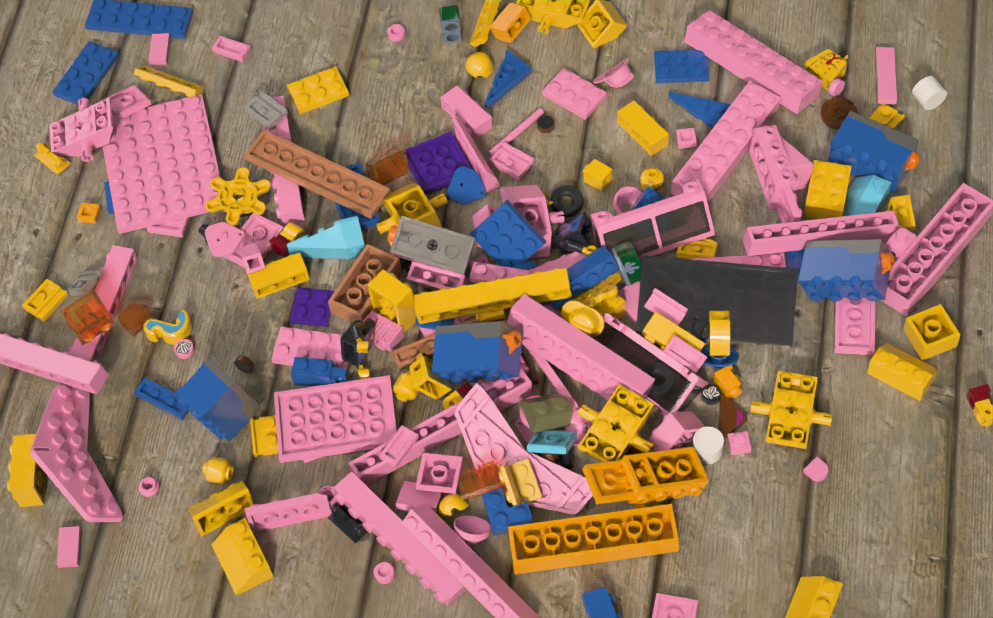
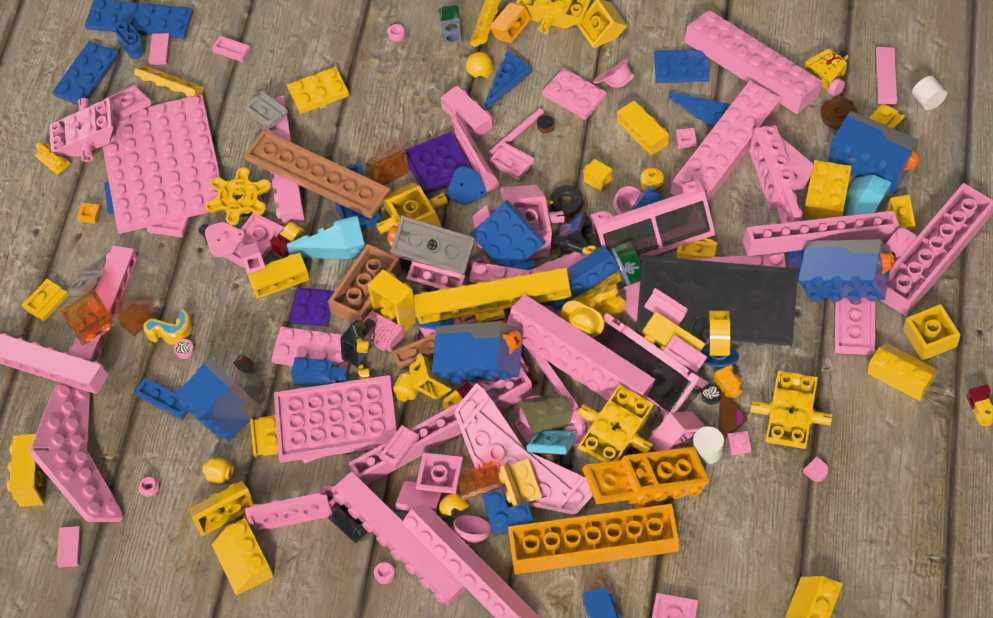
none -> blue brick [115,22,145,59]

